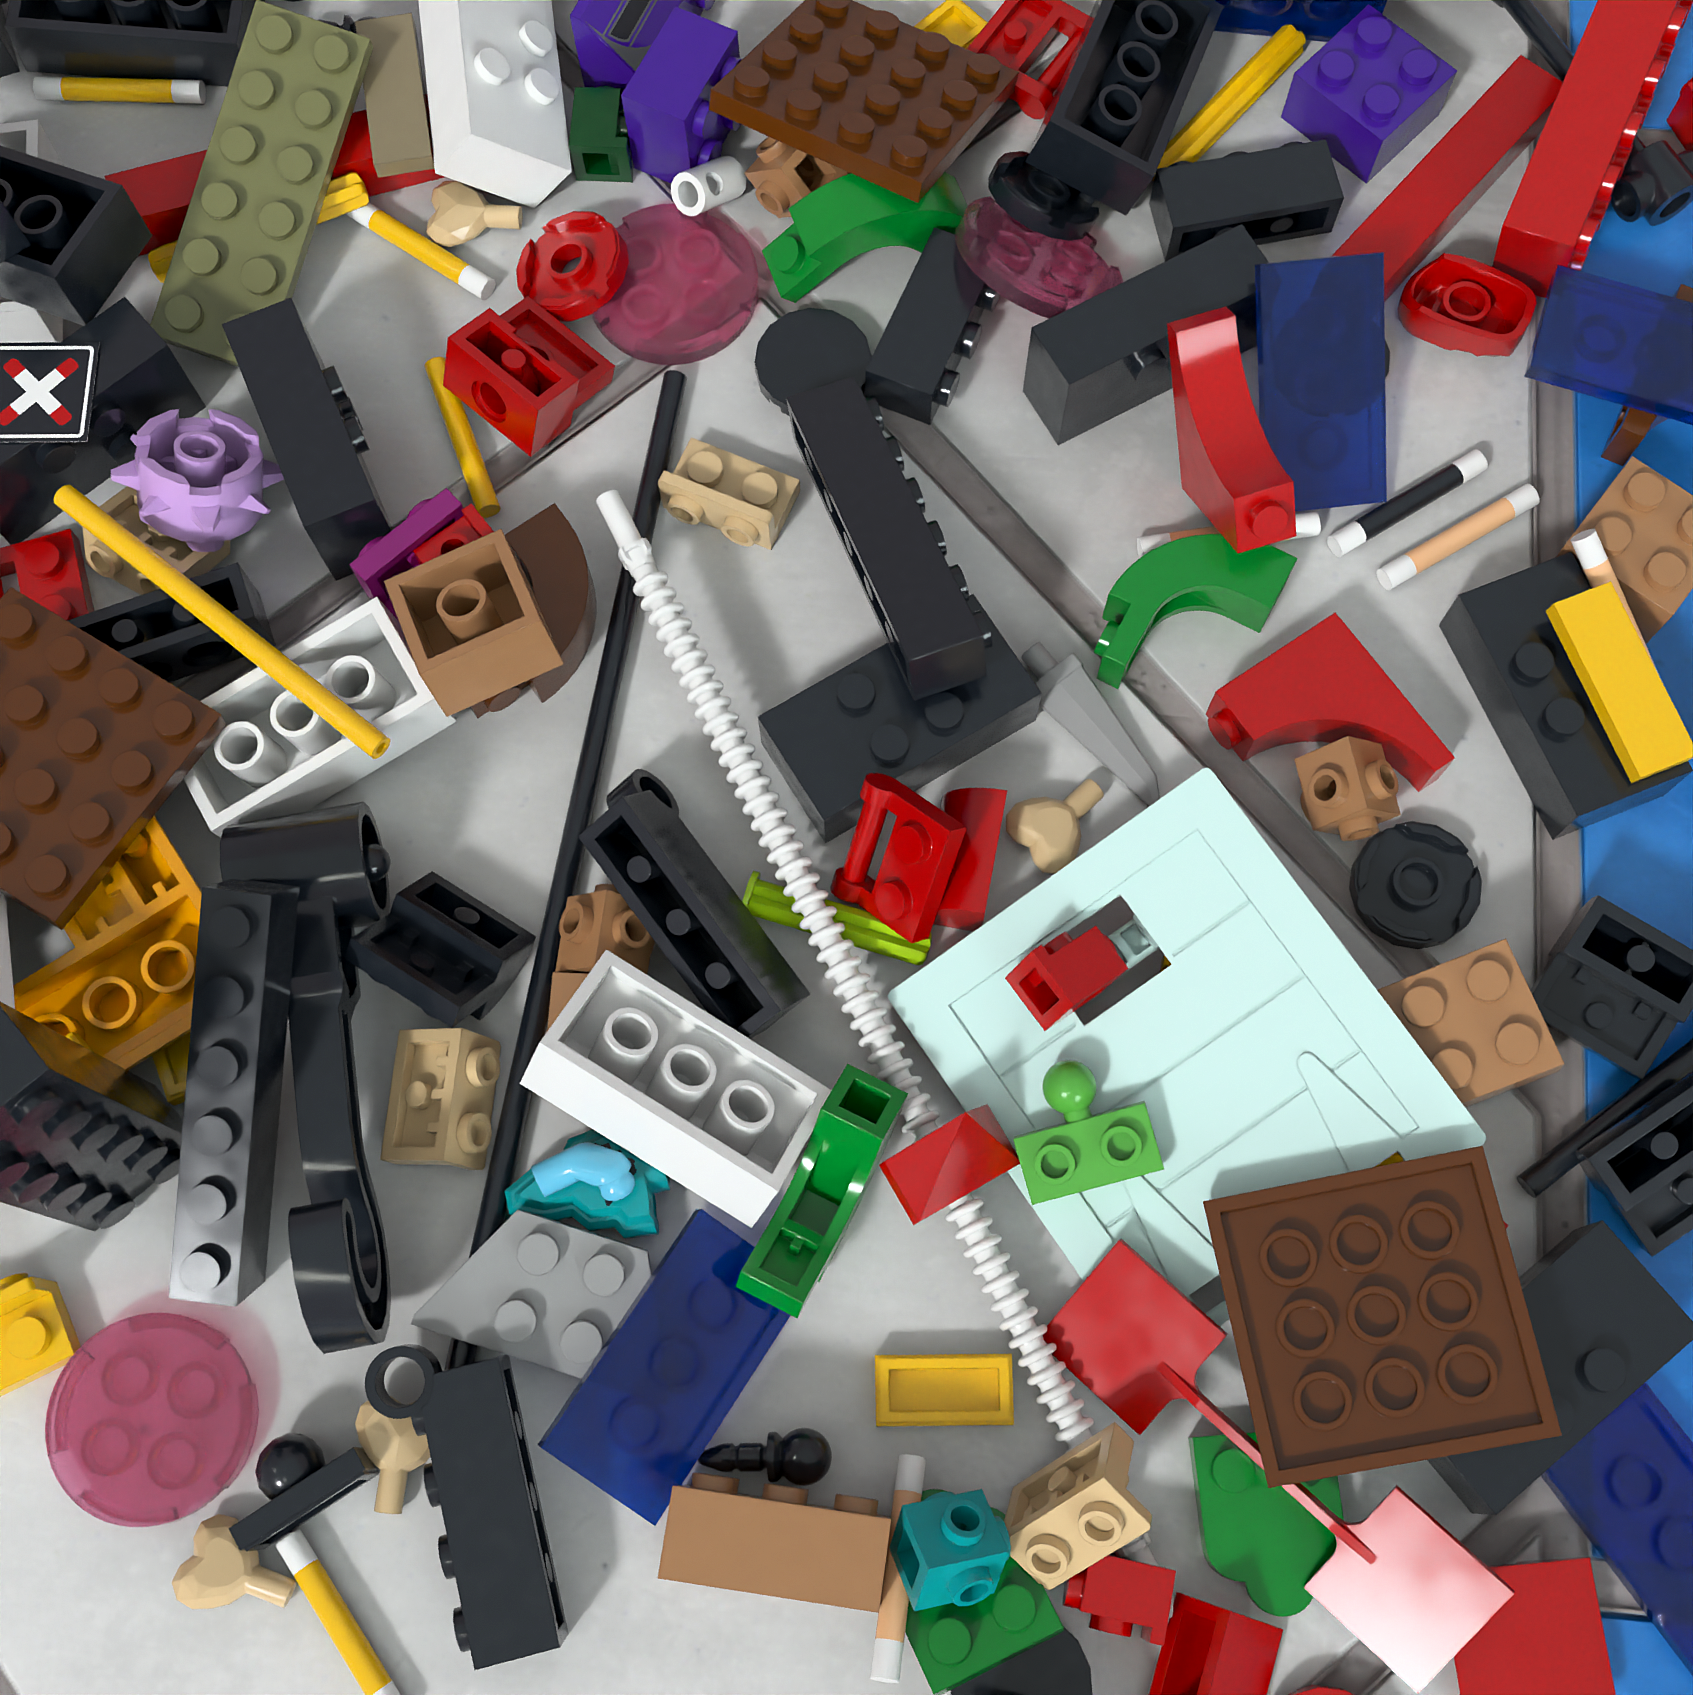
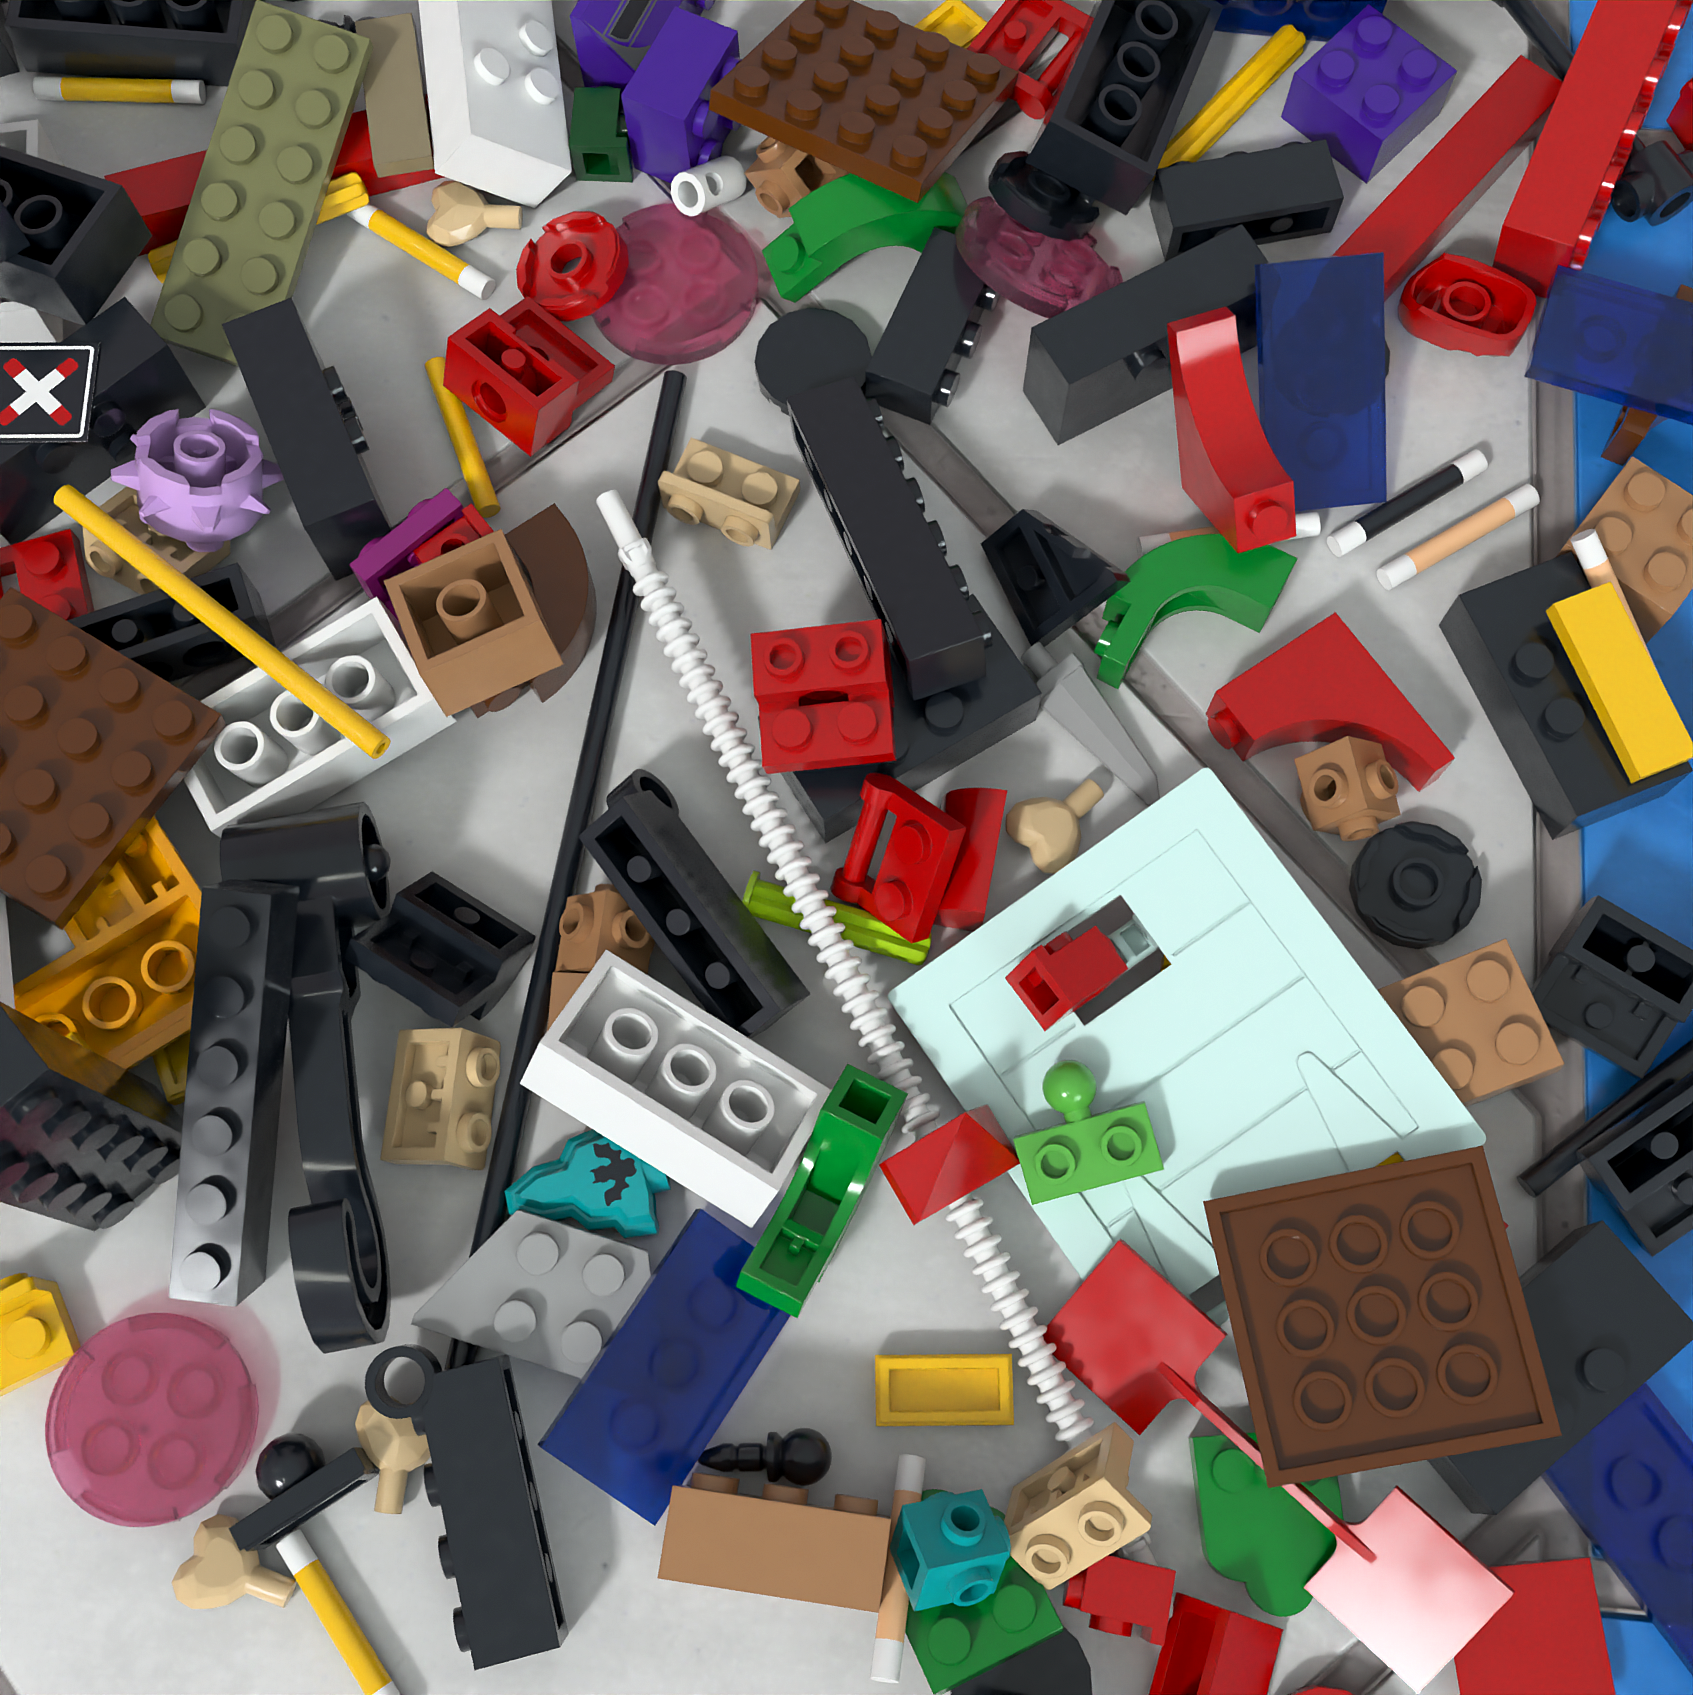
medium azure arm [531,1142,635,1201] -> none
none -> red brick [750,619,896,774]
none -> black wing [981,509,1131,647]

